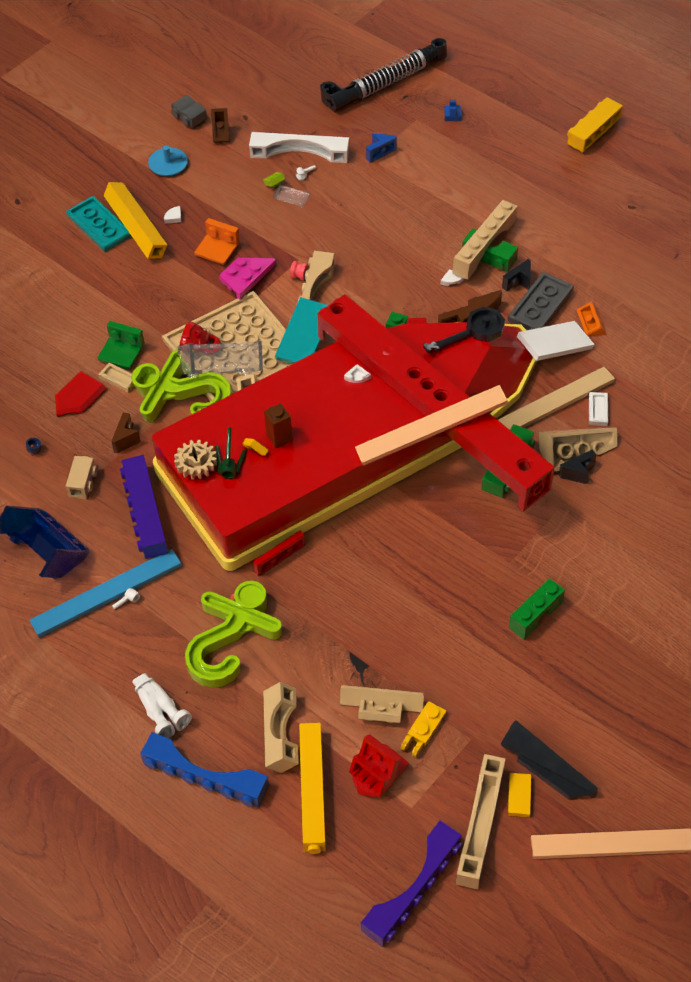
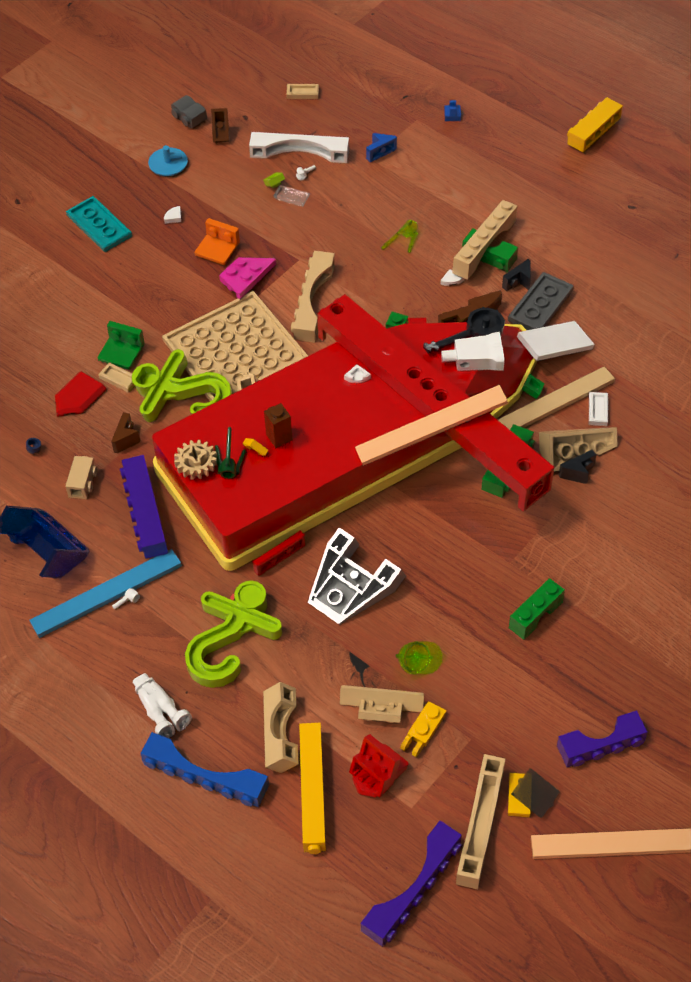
yellow brick [104,182,167,259] -> none
clear windscreen [178,341,263,378] -> none
red piece [179,322,221,356] -> none
teal tile [275,297,328,364] -> none
coral wheel [290,261,308,280] -> none
black piece [320,38,447,111] -> none
black wedge [501,720,598,800] -> none
orange slope [576,301,607,337] -> none
none -> tan tile [286,84,319,99]
none -> light grey wedge [308,528,406,625]
none -> clear neon green plant [381,220,418,253]
none -> clear neon green piece [395,641,443,674]
none -> white piece [441,332,504,371]
none -> clear smoke piece [511,768,560,818]
none -> green plate [522,374,545,399]
none -> dark purple arch [557,710,647,767]

